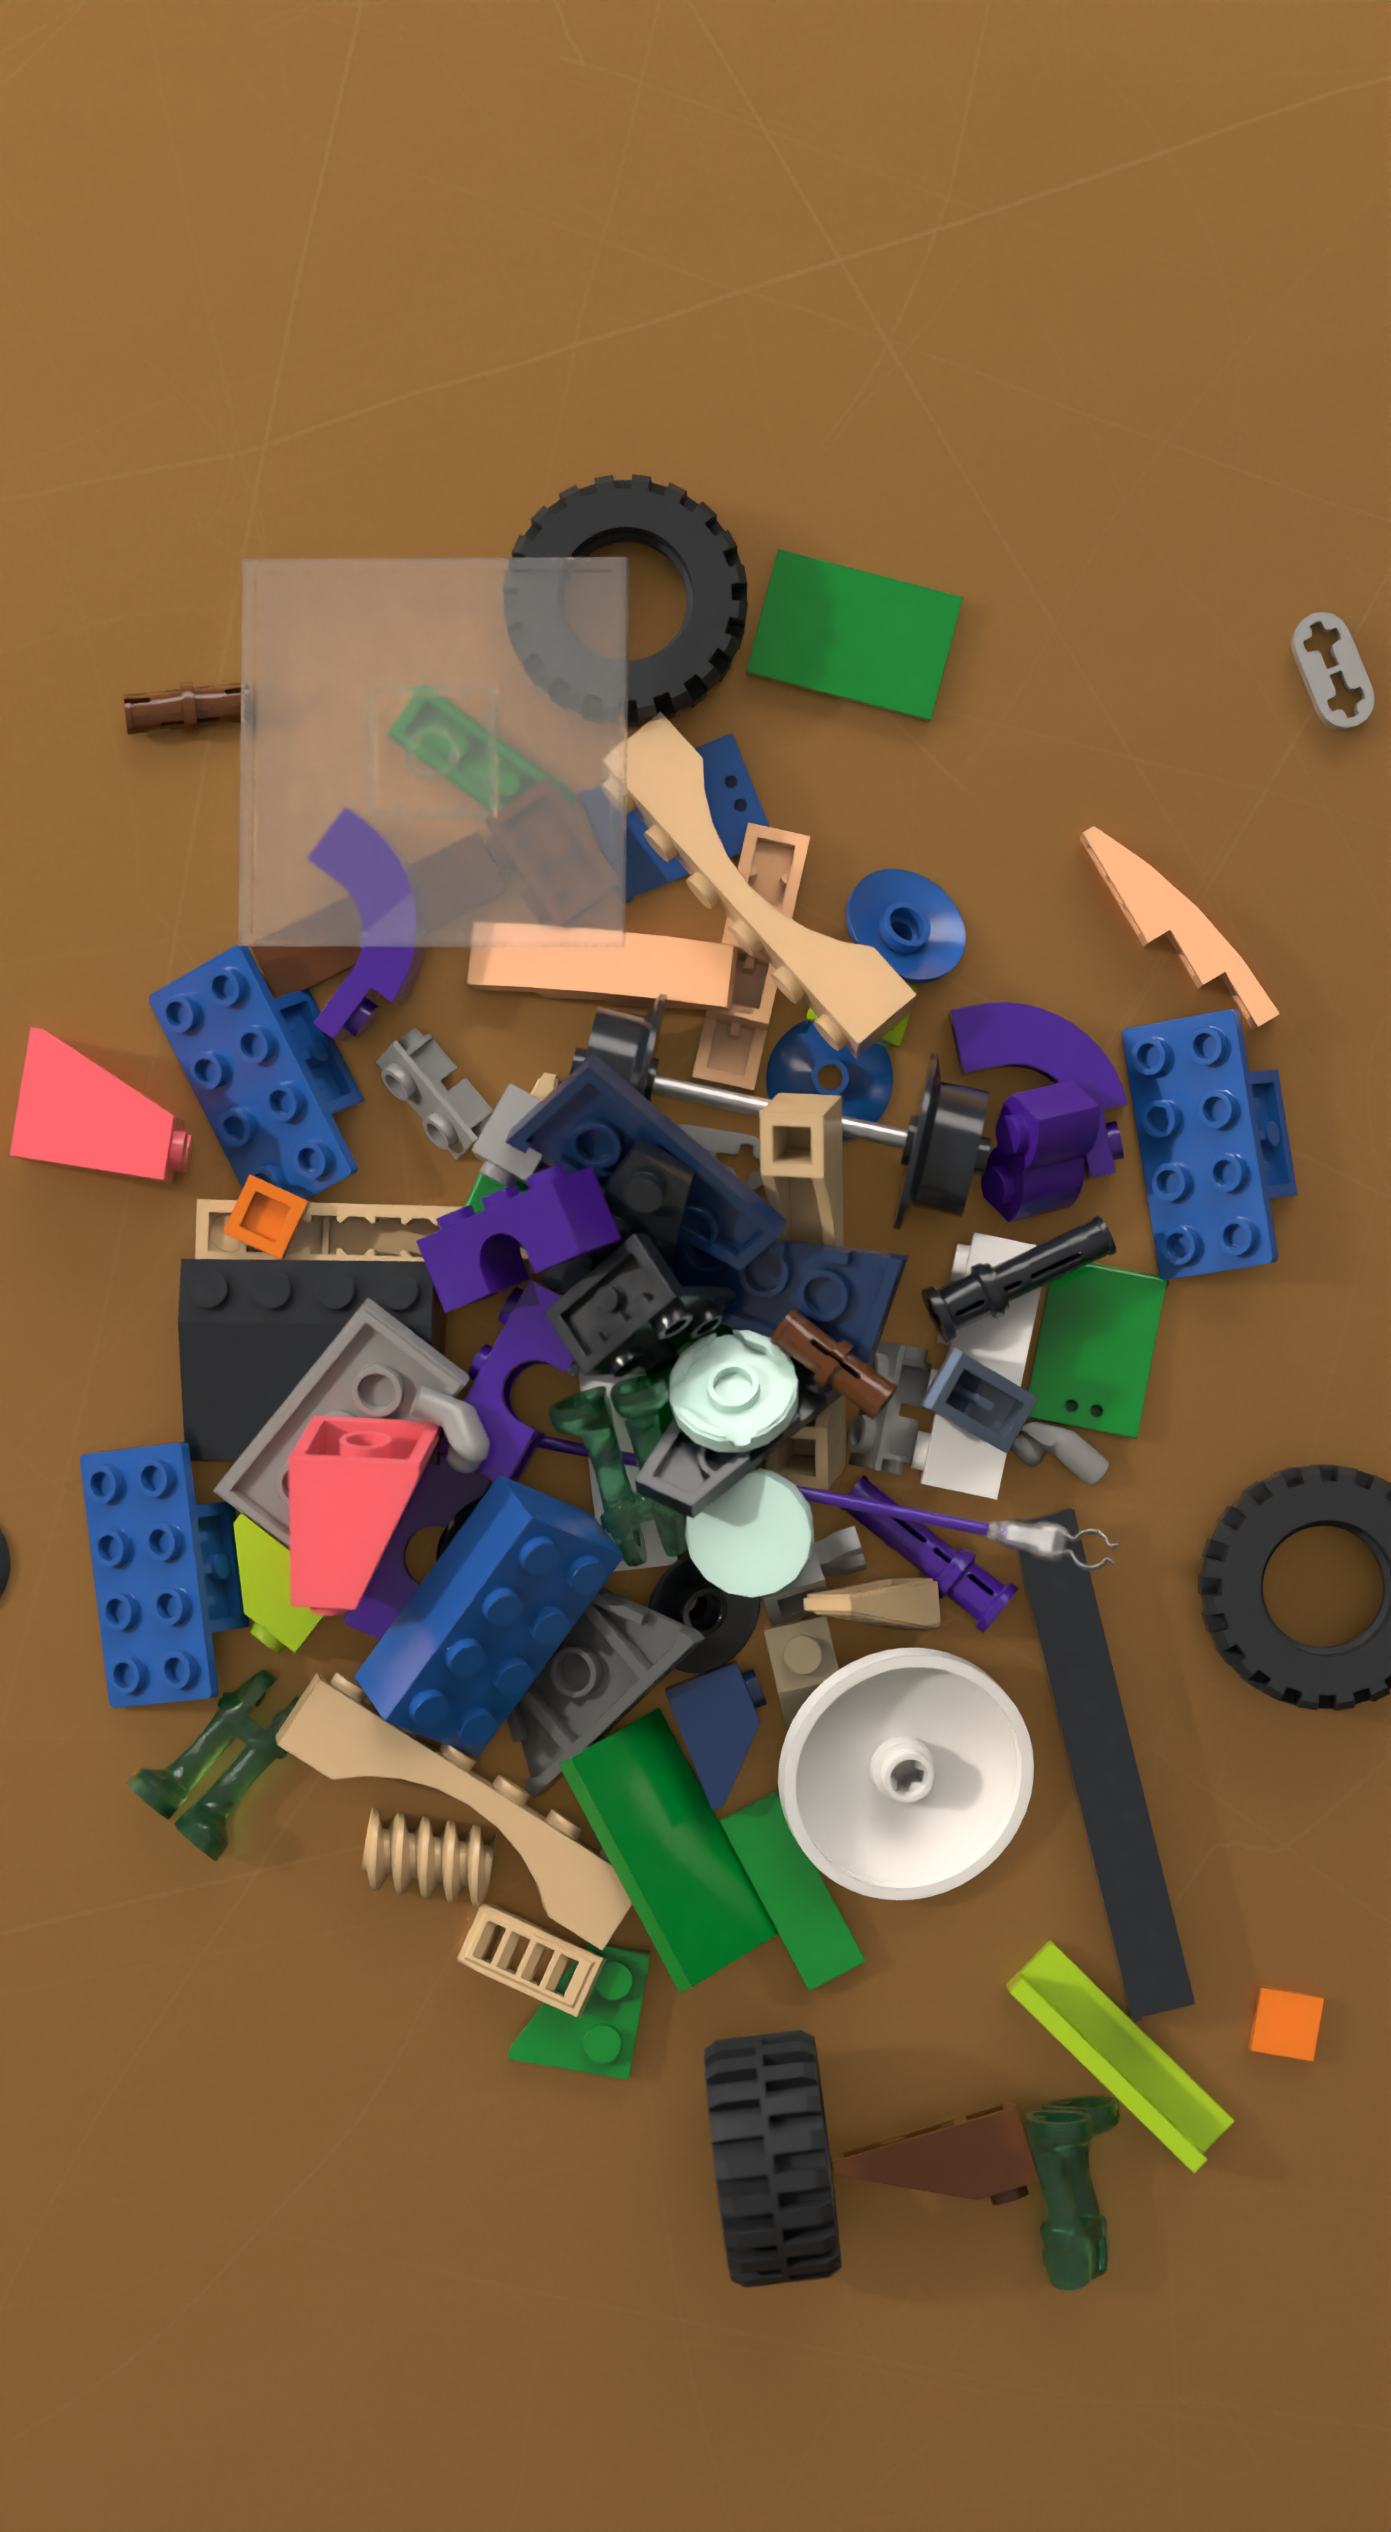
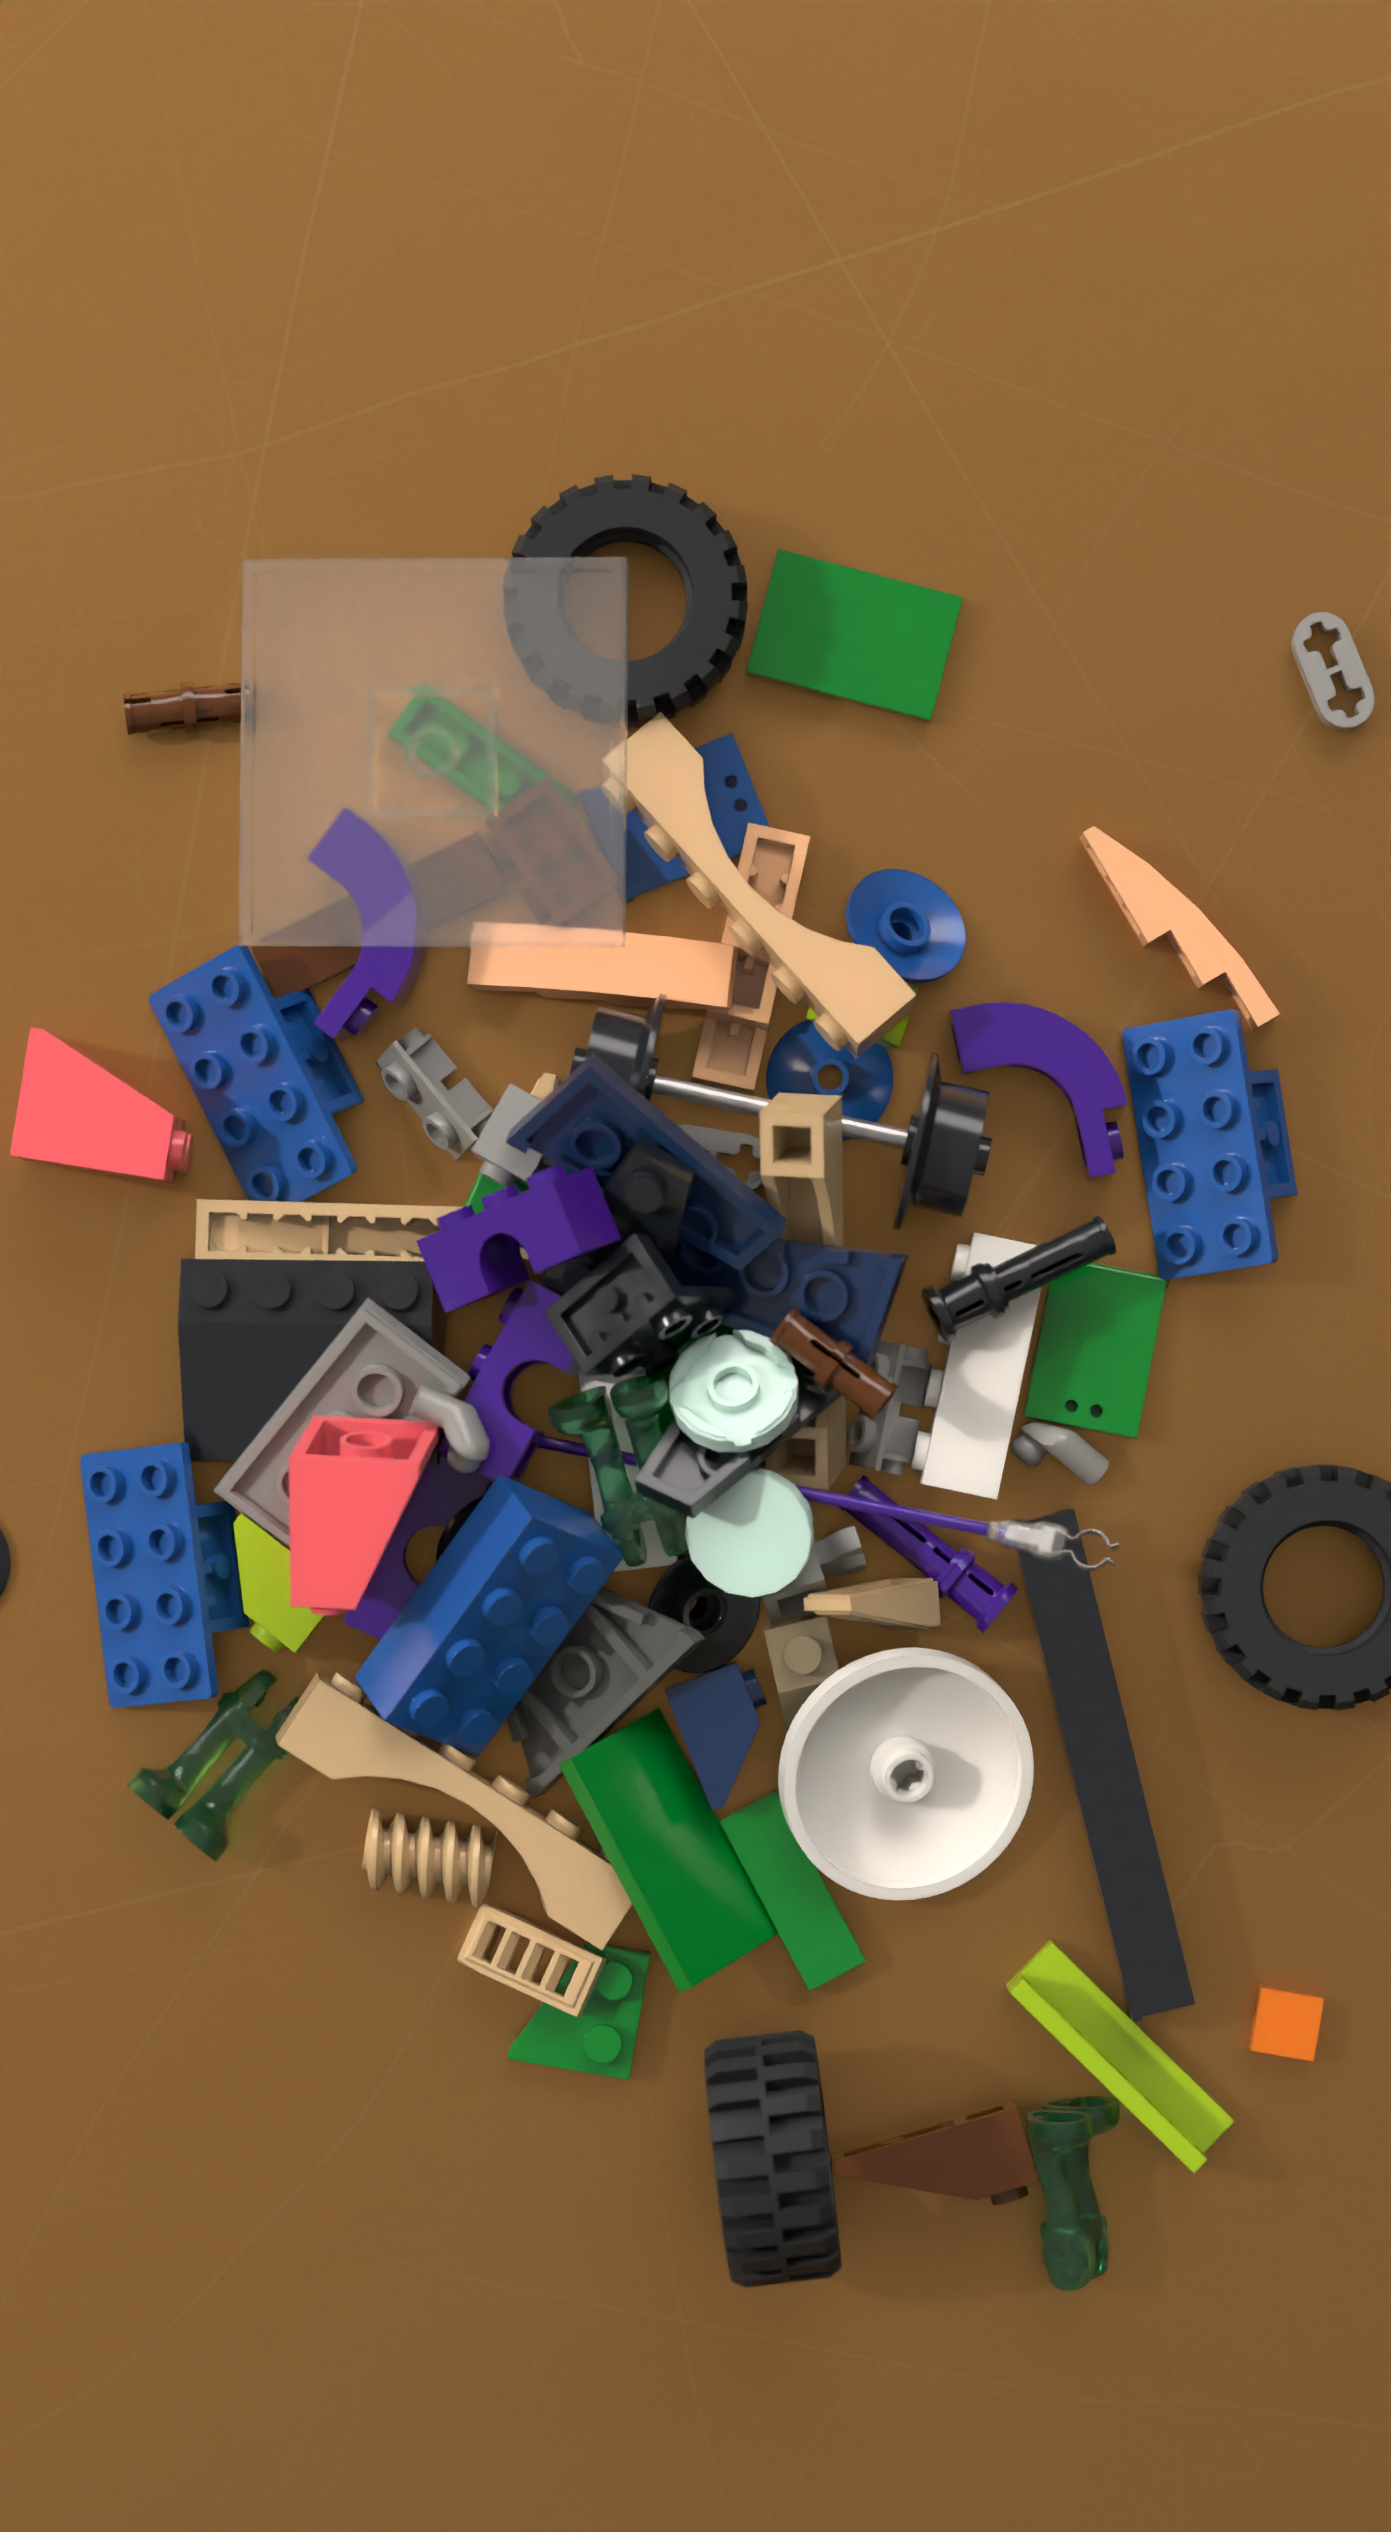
orange tile [223,1174,310,1260] -> none
sand blue slope [920,1348,1038,1454] -> none
dark purple brick [981,1080,1100,1223] -> none

